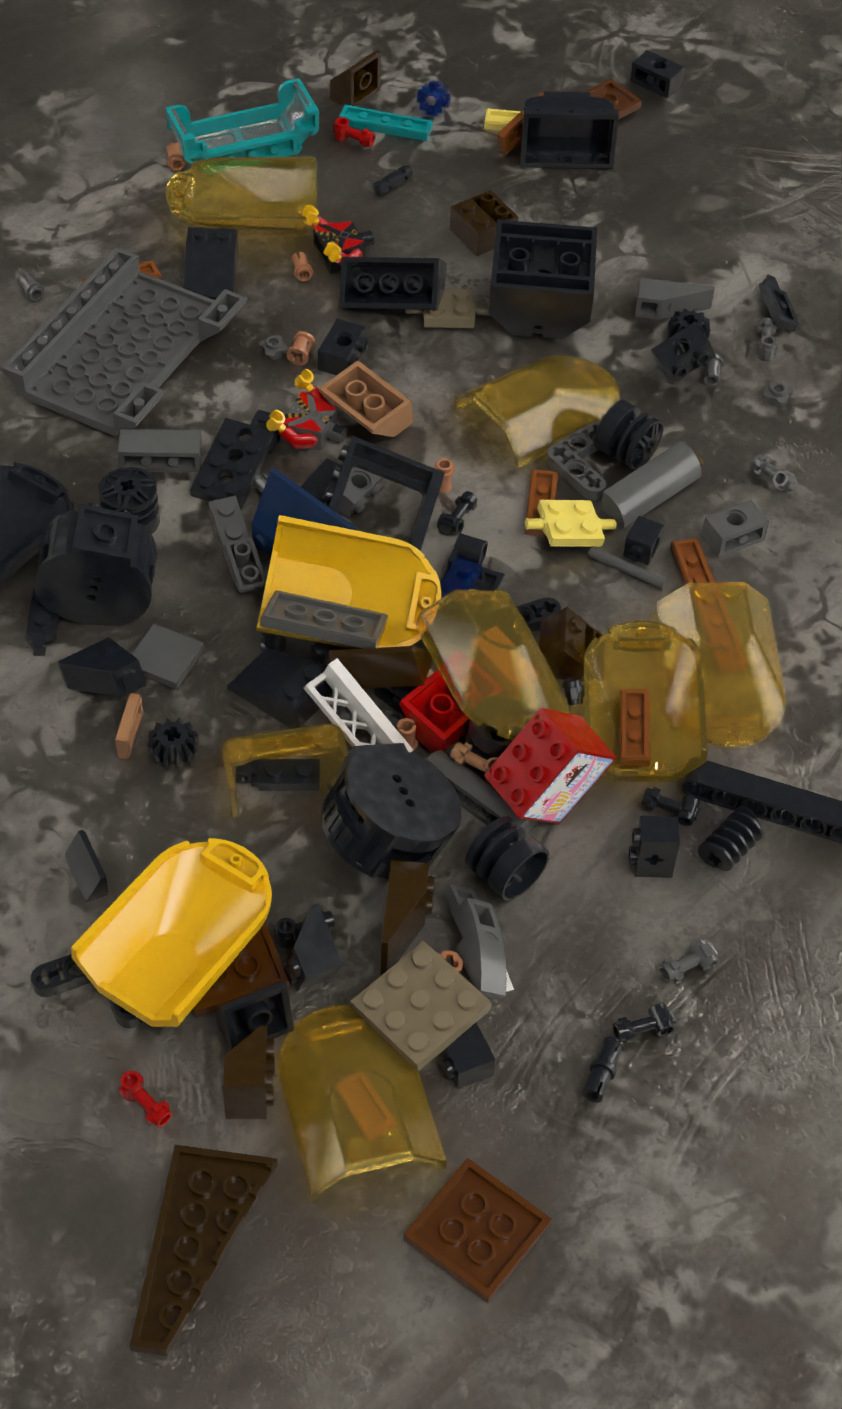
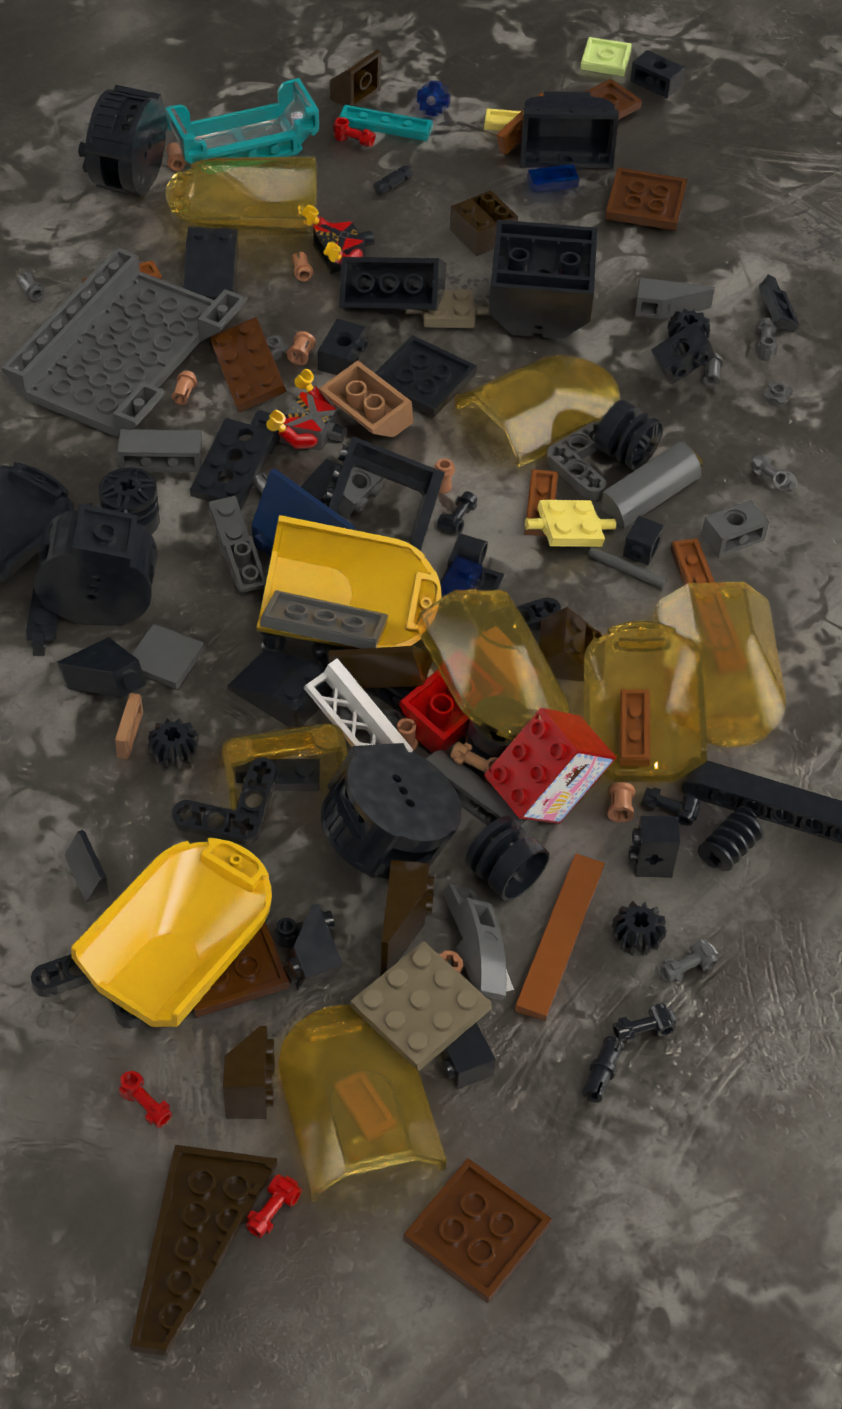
black slope [214,981,295,1050] -> none
black bar [559,677,585,706] -> none
none -> black piece [78,85,168,196]
none -> nougat pin [171,371,197,405]
none -> black beam [172,757,277,845]
none -> reddish brown plate [210,317,287,413]
none -> red bar [245,1174,302,1238]
none -> black plate [375,335,477,417]
none -> dark orange tile [515,853,605,1022]
none -> clear blue plate [527,164,580,192]
none -> yellowish green tile [580,37,632,76]
none -> reddish brown plate [605,167,687,231]
none -> nougat bush [607,782,635,823]
none -> black gear [612,900,667,956]

